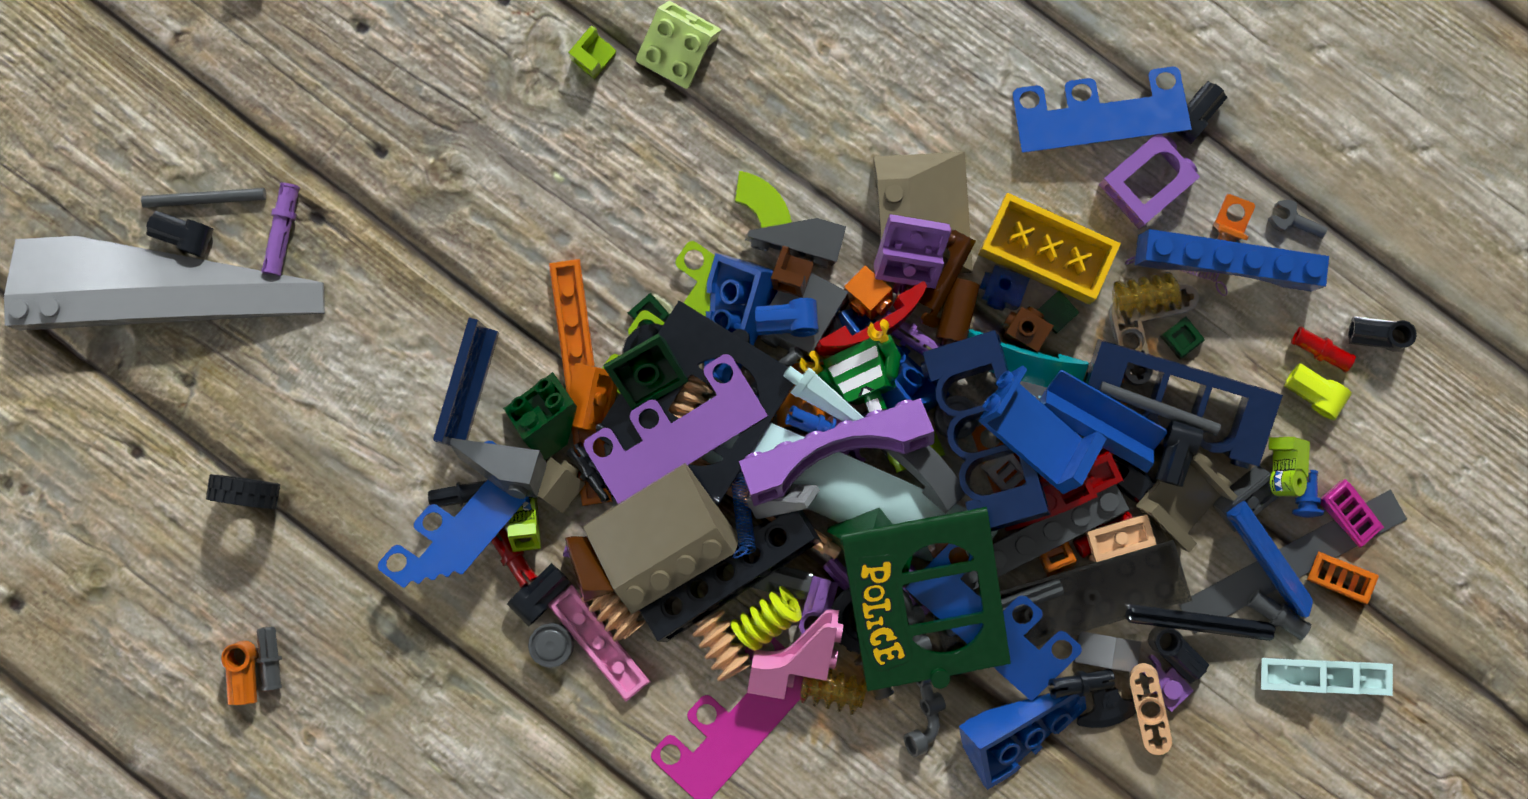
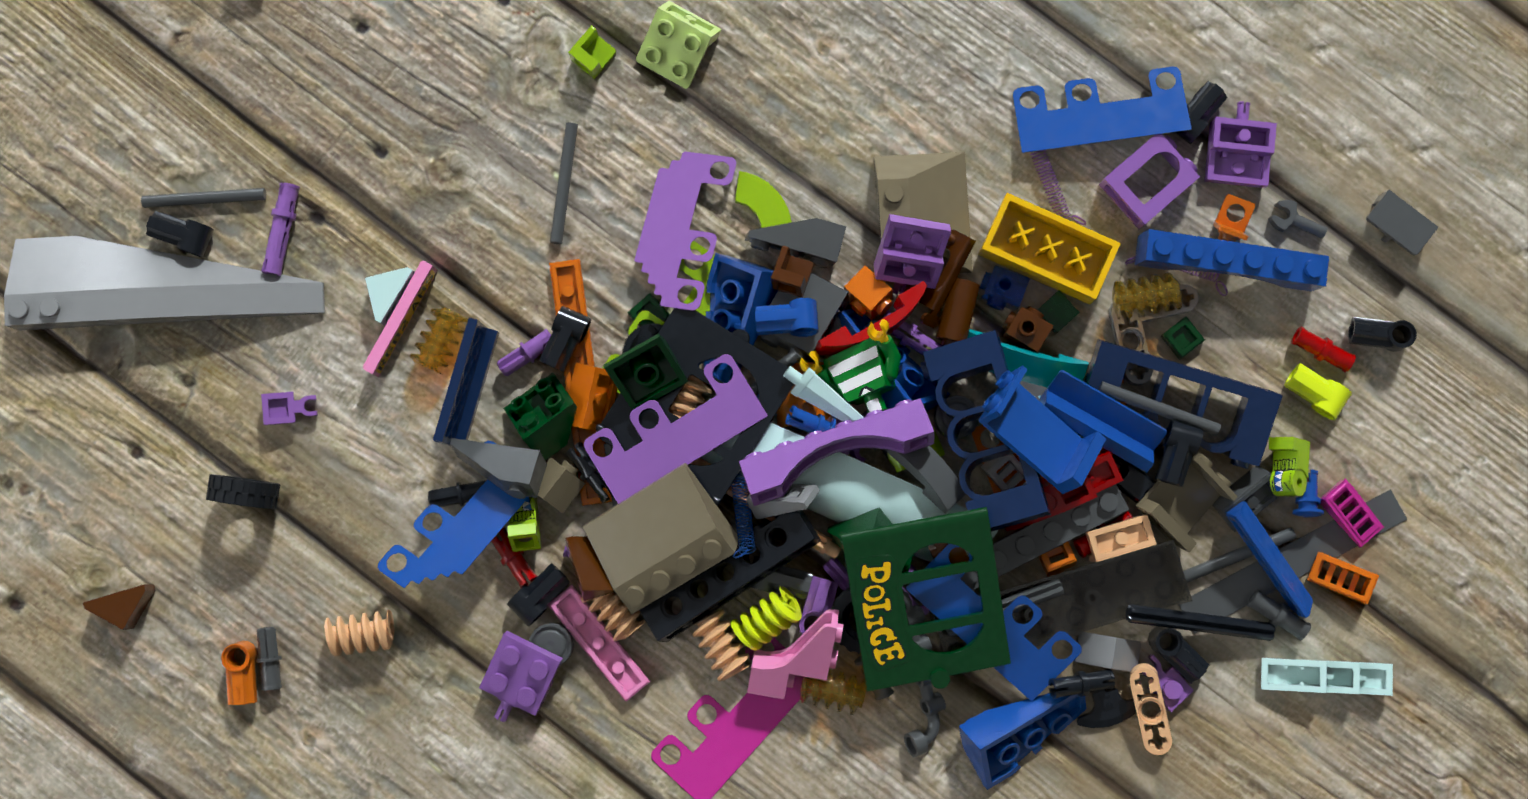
none -> reddish brown slope [83,584,155,630]
none -> medium lavender plate [261,392,318,425]
none -> light nougat piece [324,610,395,656]
none -> bright pink tile [363,261,438,377]
none -> light aqua slope [365,267,415,326]
none -> clear yellow piece [409,306,468,375]
none -> medium lavender plate [479,631,563,722]
none -> medium lavender axle [497,329,551,376]
none -> black piece [539,306,591,372]
none -> dark grey bar [550,122,578,244]
none -> medium lavender piece [634,151,736,311]
none -> medium lavender piece [1030,150,1086,225]
none -> dark grey bar [1177,527,1296,585]
none -> medium lavender plate [1204,101,1277,188]
none -> dark grey panel [1366,190,1438,256]

